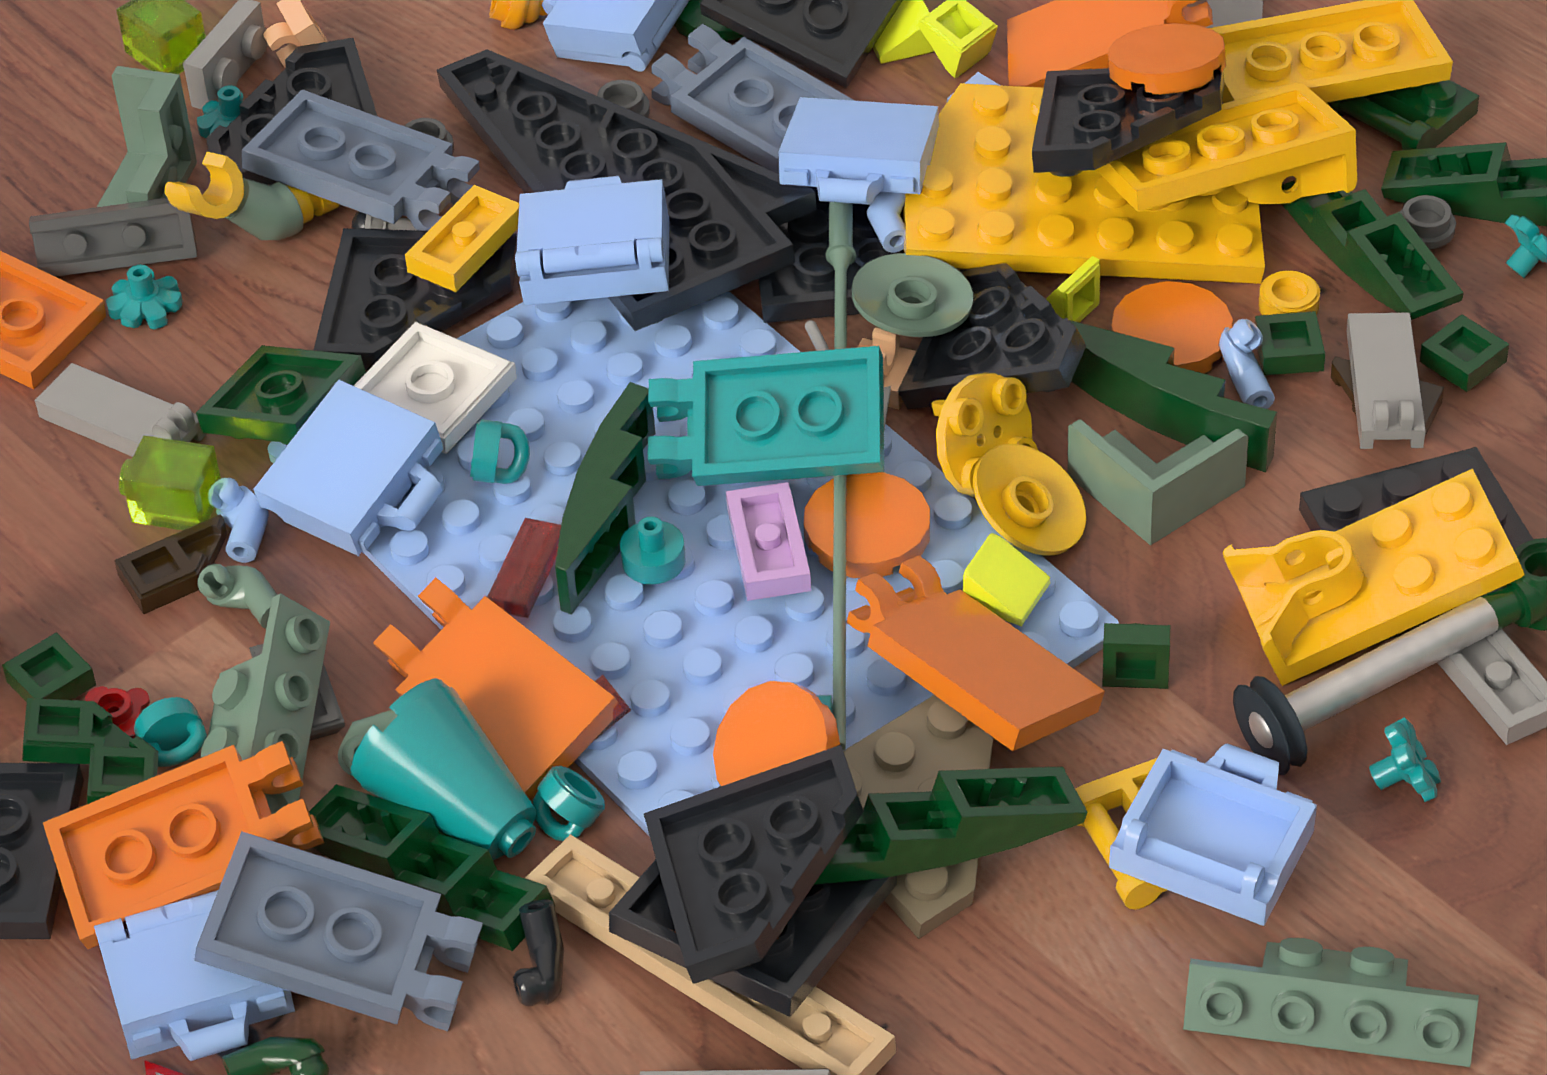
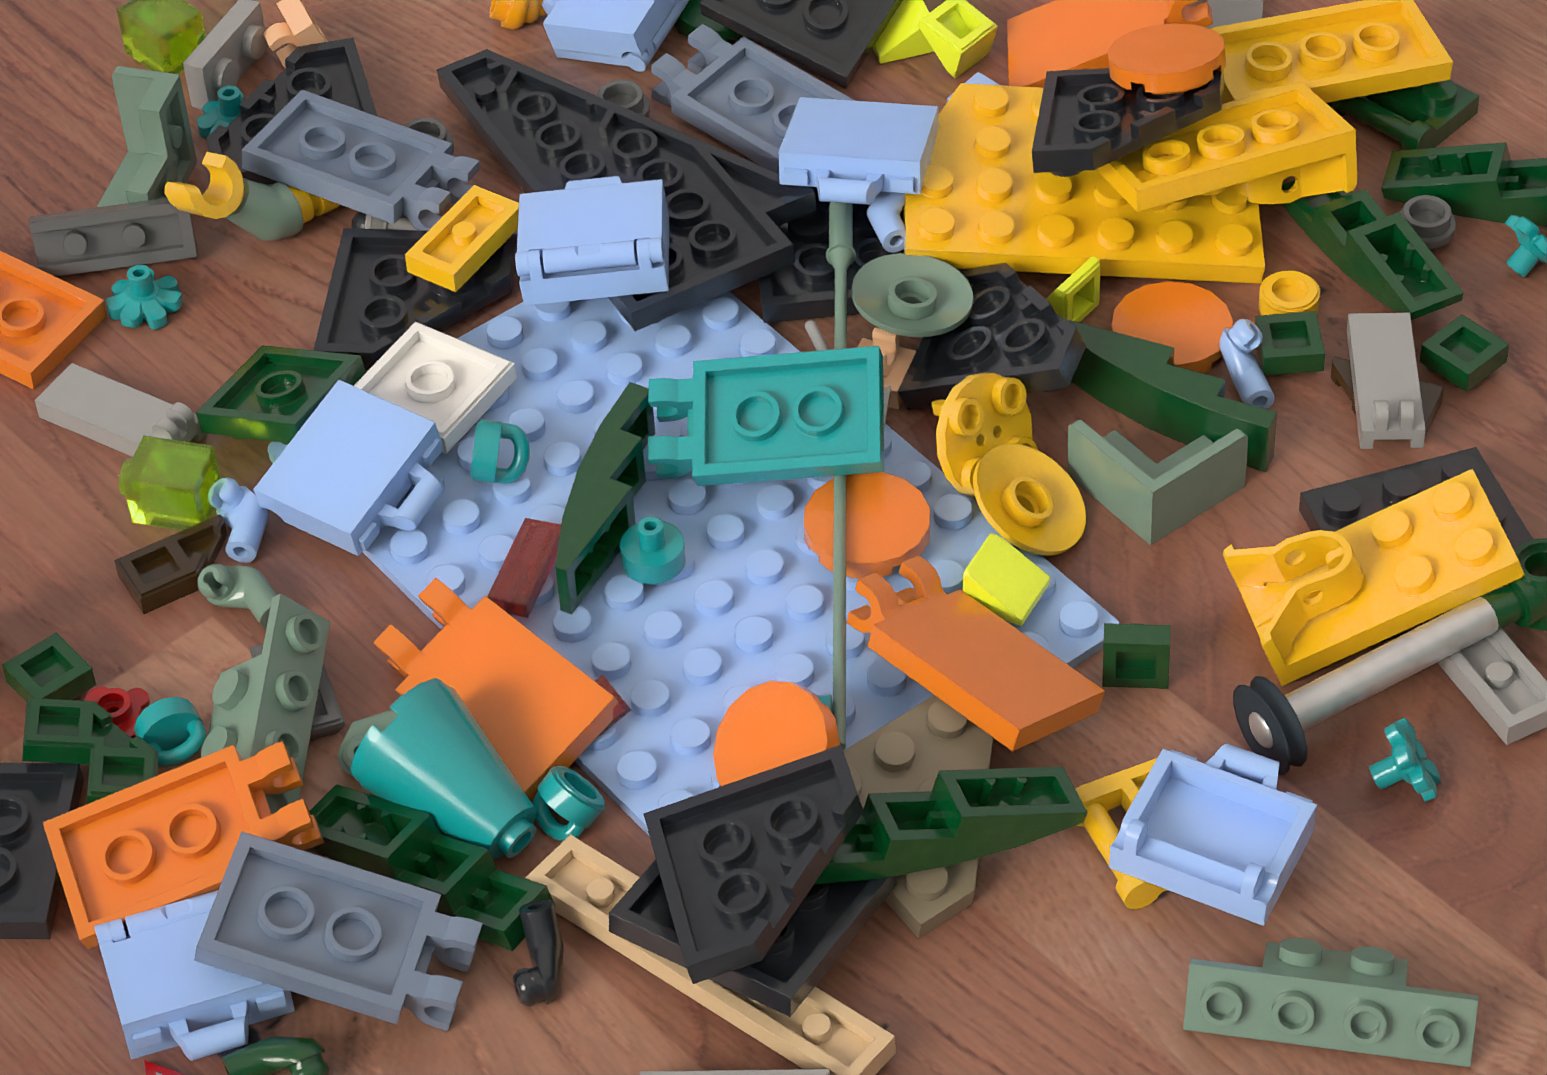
lavender plate [726,482,811,601] -> none

